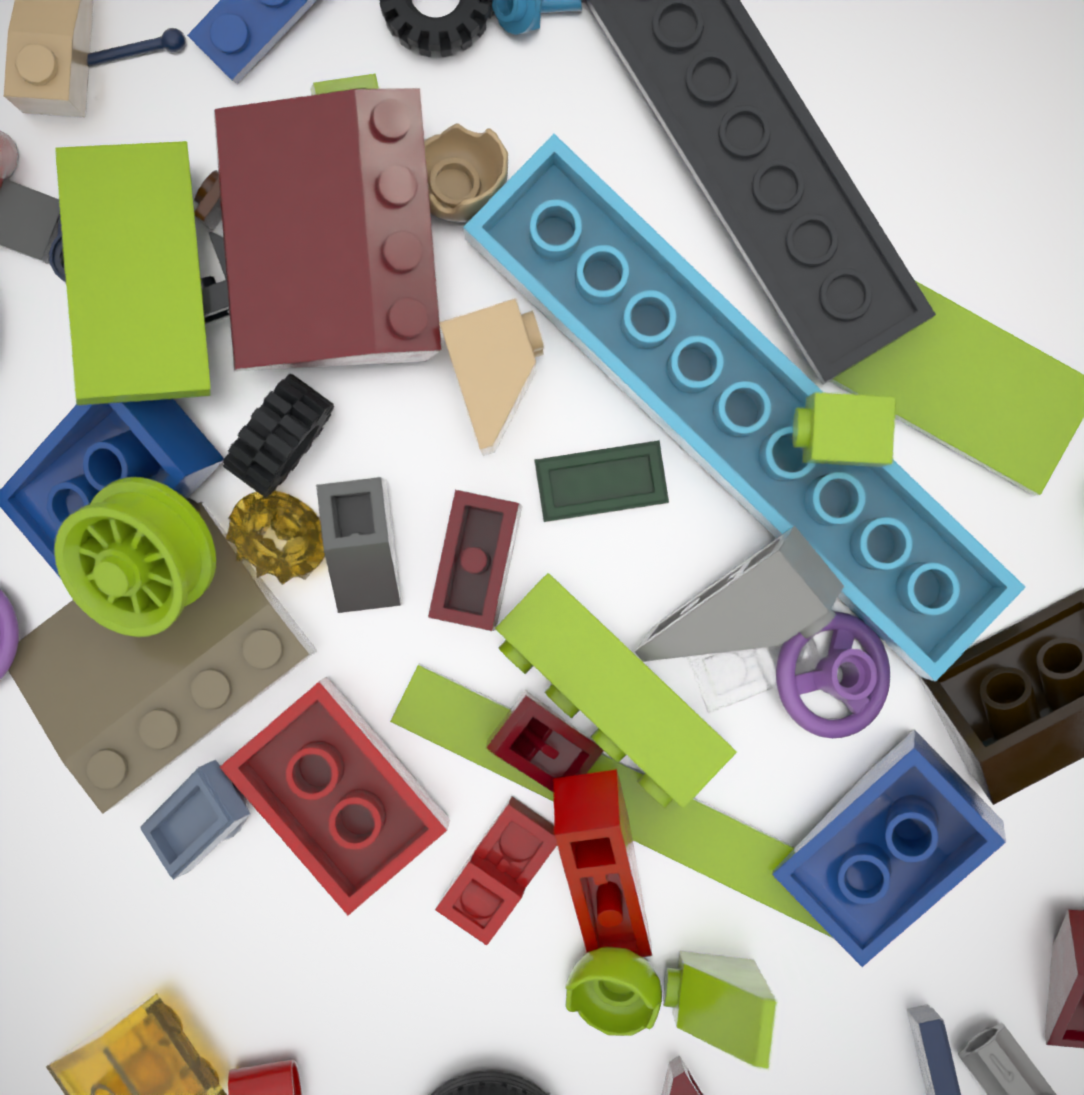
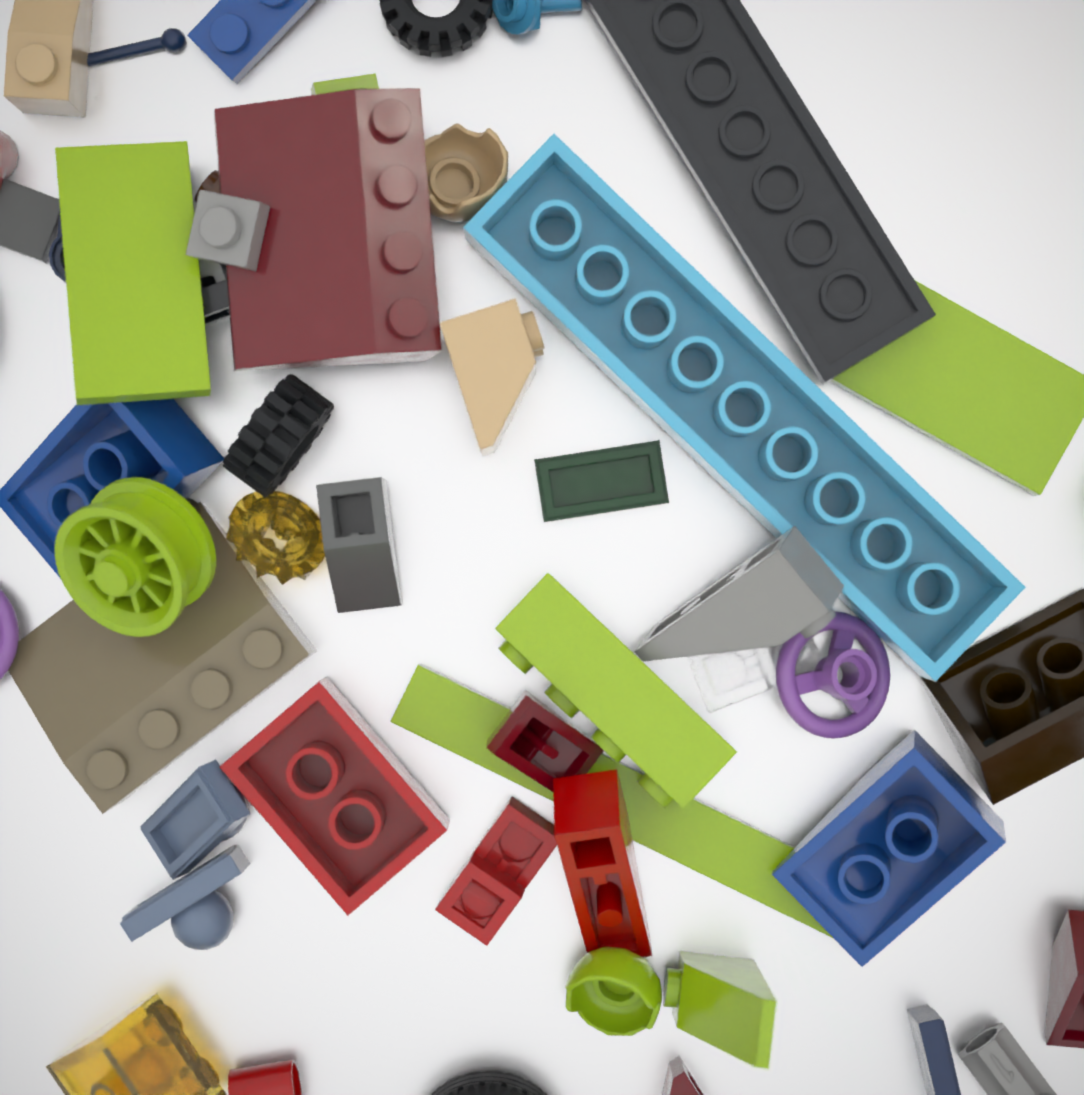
dark red brick [428,489,522,631] -> none
lime brick [793,392,896,467] -> none
none -> sand blue tile [119,845,250,950]
none -> light grey plate [186,190,270,271]

